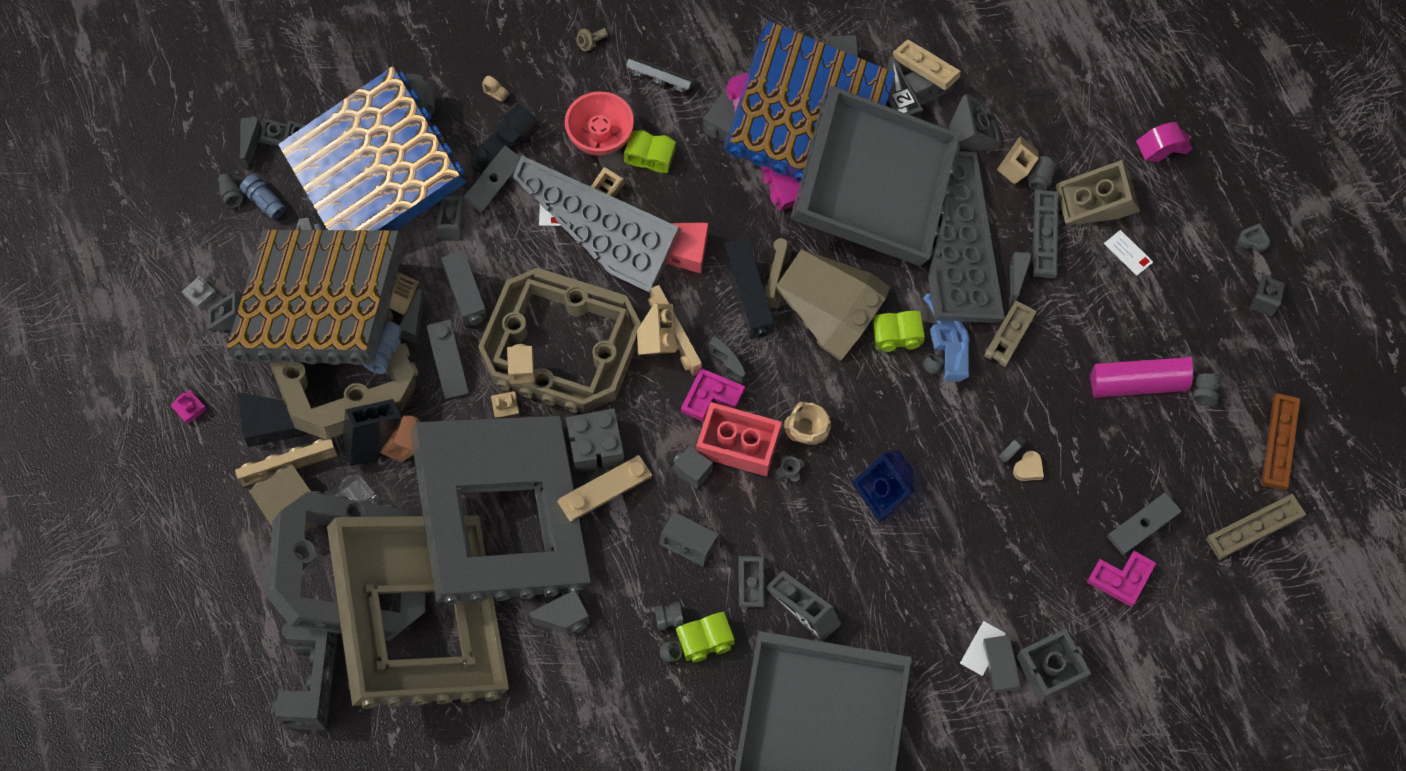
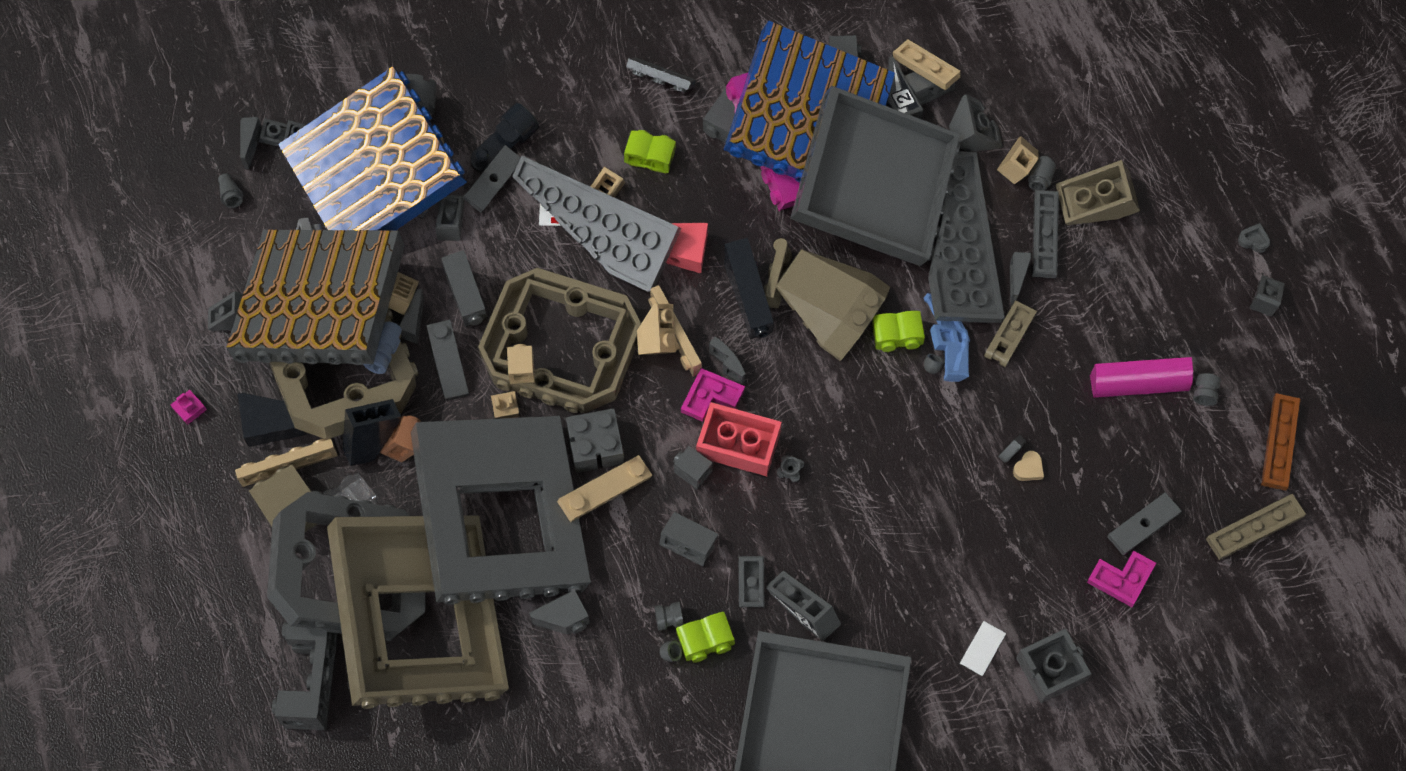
light grey tile [182,276,217,310] -> none
sand blue axle [240,173,286,220] -> none
tan tile [482,76,509,102] -> none
coral piece [565,91,634,156] -> none
dark tan plate [577,28,608,51] -> none
tan hair [784,401,831,445] -> none
clear blue slope [851,450,914,522] -> none
dark grey slope [983,635,1020,693] -> none
white sticker [1104,230,1153,275] -> none
dark pink brick [1136,122,1192,162] -> none

